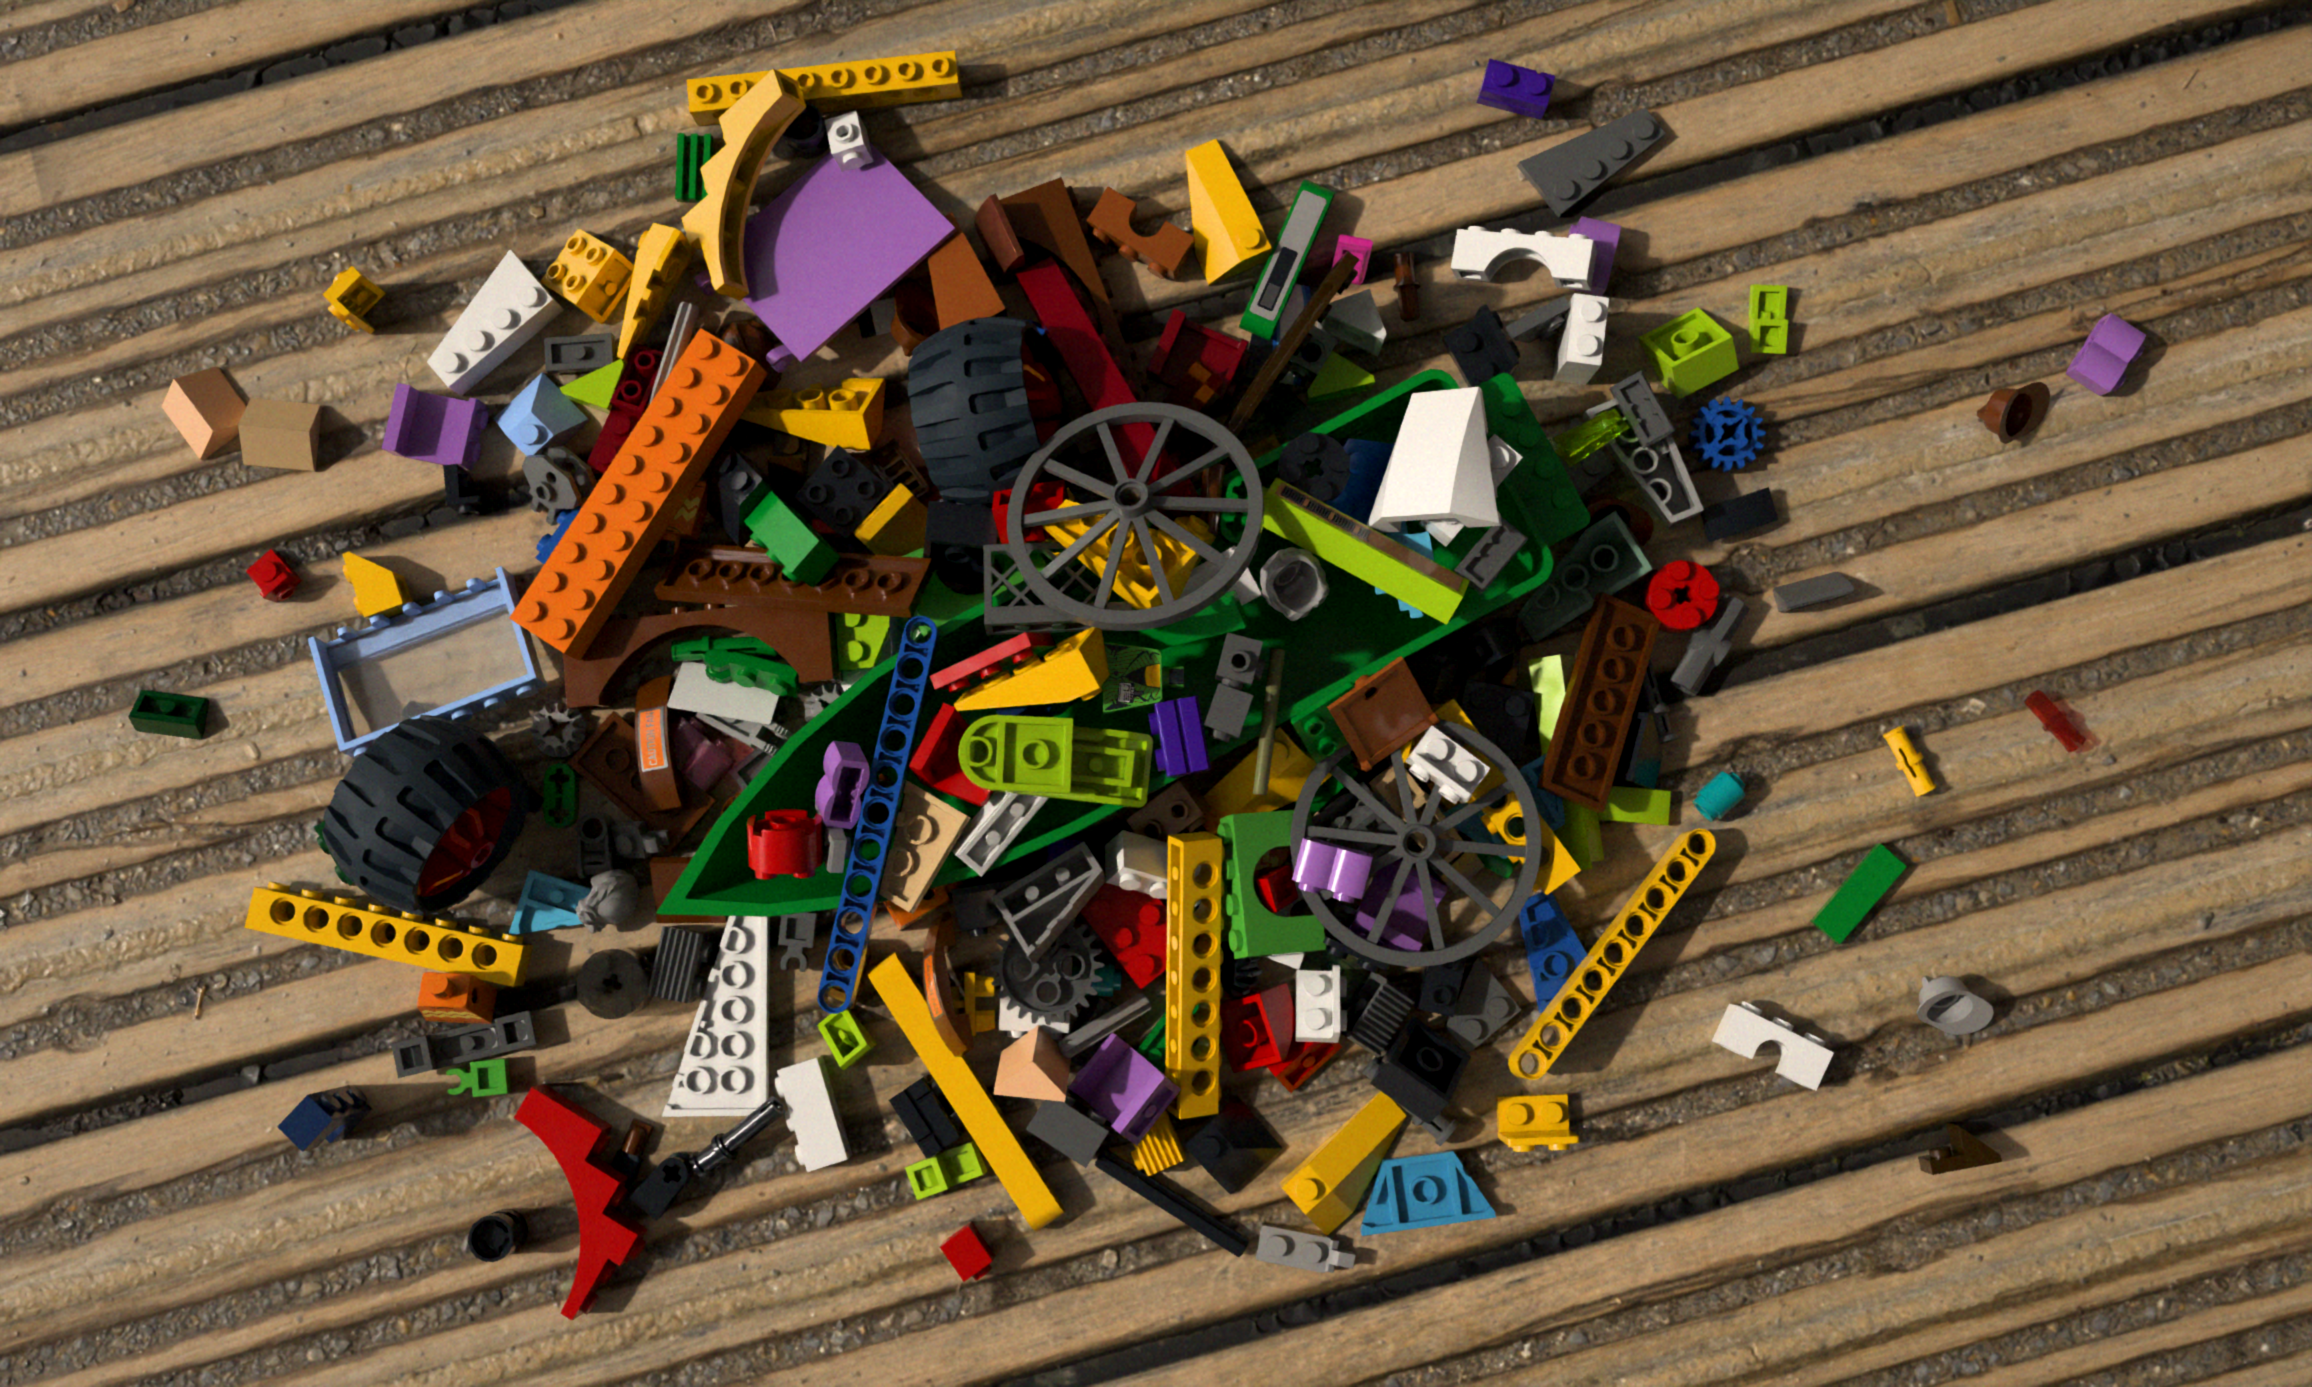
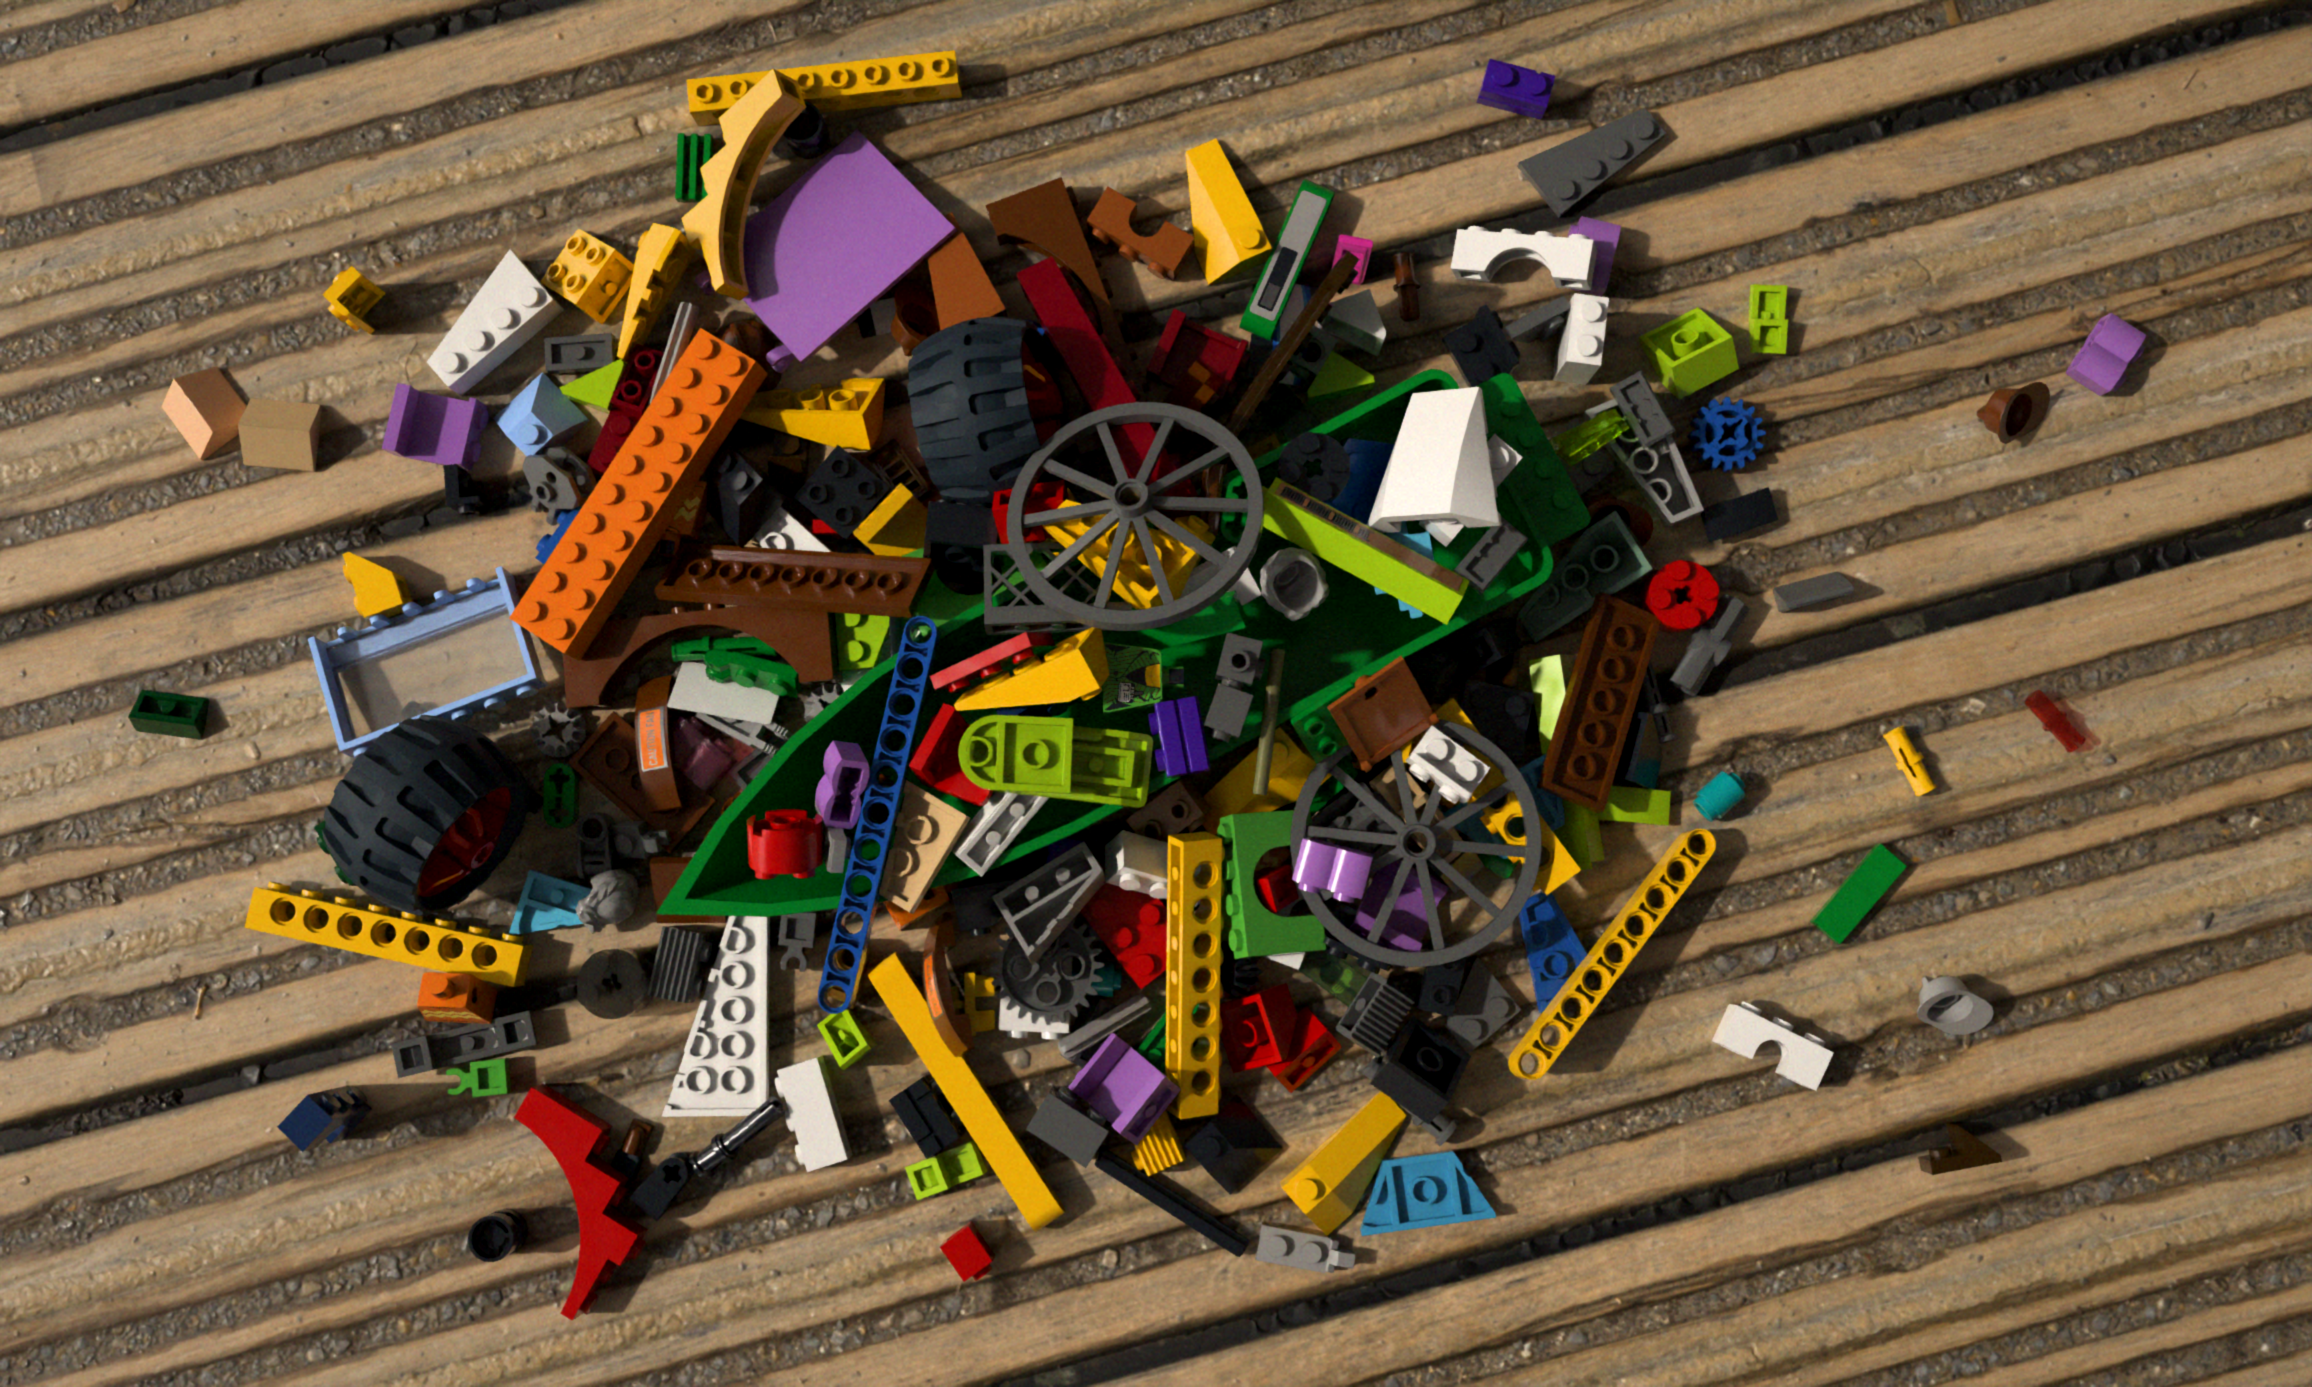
red bracket [246,549,303,603] -> none
green brick [744,490,841,588] -> none
white brick [824,110,874,172] -> none
copper slope [974,193,1025,285] -> none
light nougat slope [994,1025,1071,1102] -> none
white bracket [1296,965,1347,1043] -> none
yellow bracket [1496,1093,1579,1152] -> none

